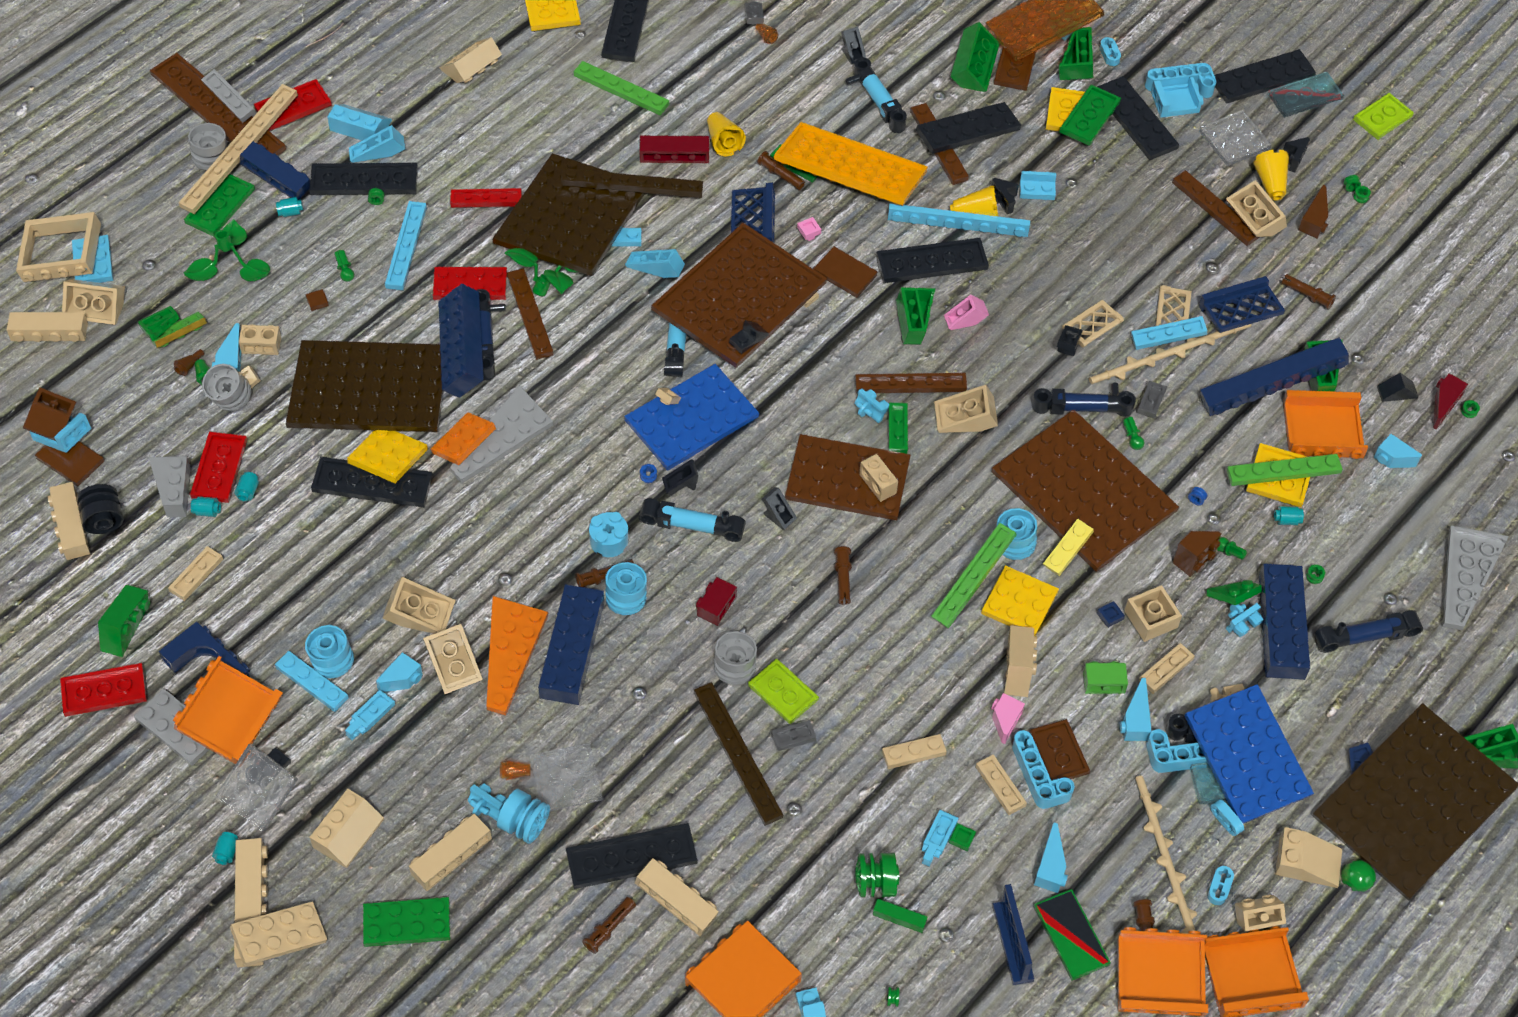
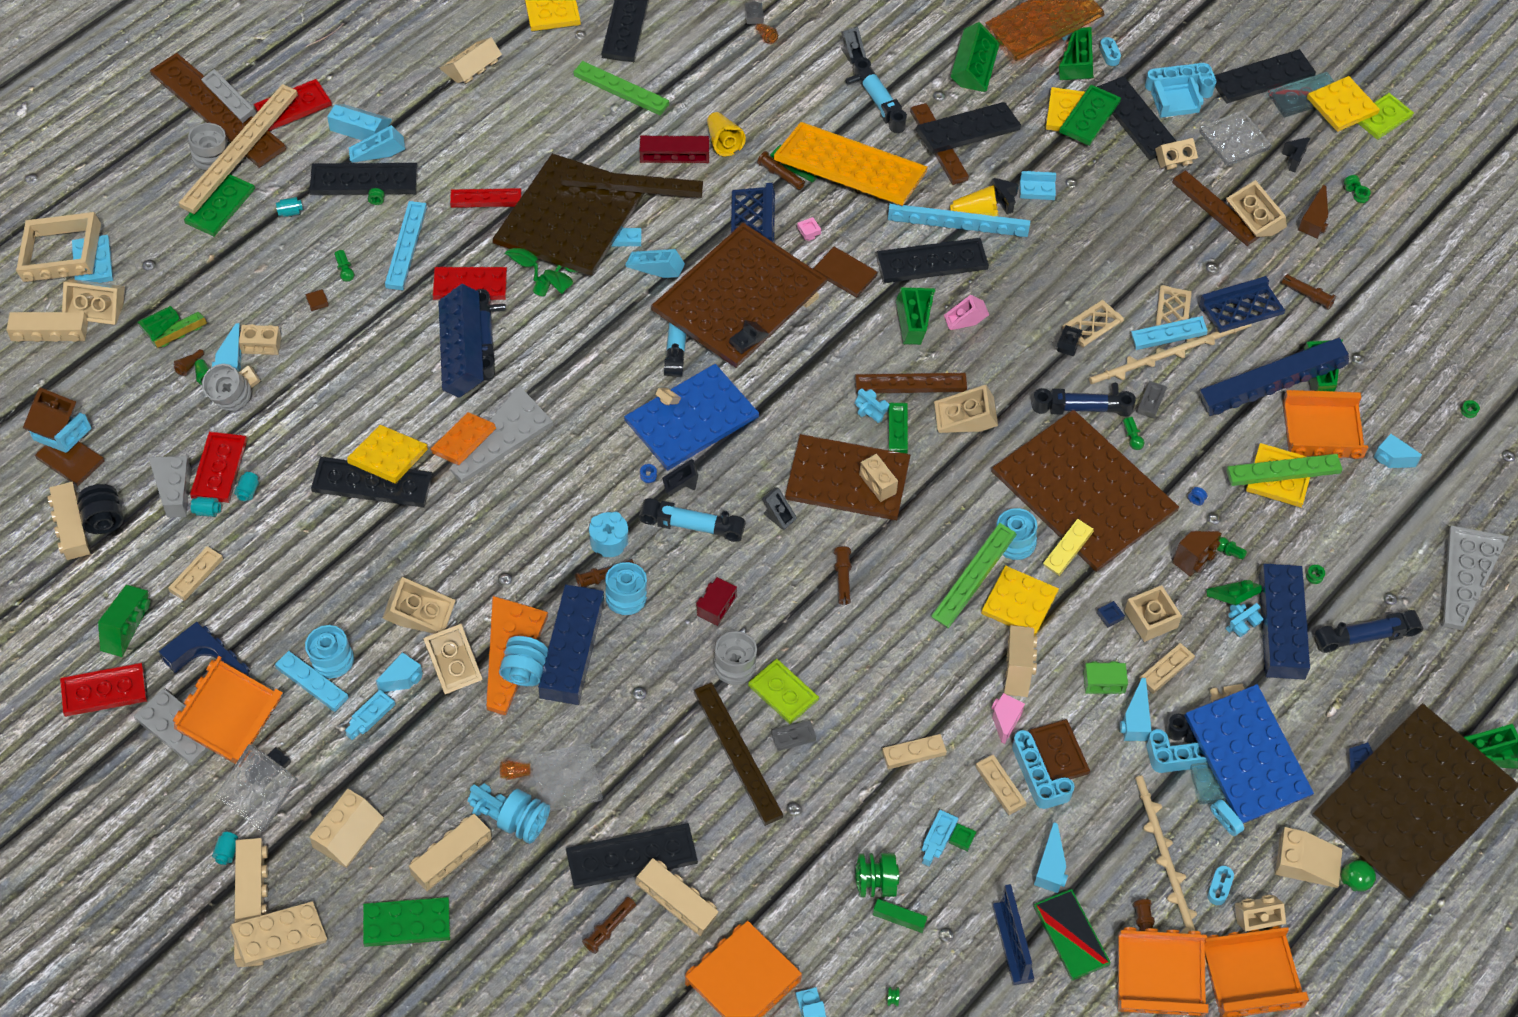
green plant [183,219,270,281] -> none
dark blue brick [240,141,310,200] -> none
dark brown plate [286,340,443,432] -> none
reddish brown plate [507,268,554,360] -> none
reddish brown tile [994,44,1036,91] -> none
yellow cone [1253,150,1289,201] -> none
teal brick [1274,506,1304,526] -> none
black slope [1377,373,1418,402] -> none
dark red slope [1433,373,1468,430] -> none
none -> medium azure wheel [499,636,548,686]
none -> tan brick [1155,138,1198,170]
none -> yellow plate [1307,76,1380,132]

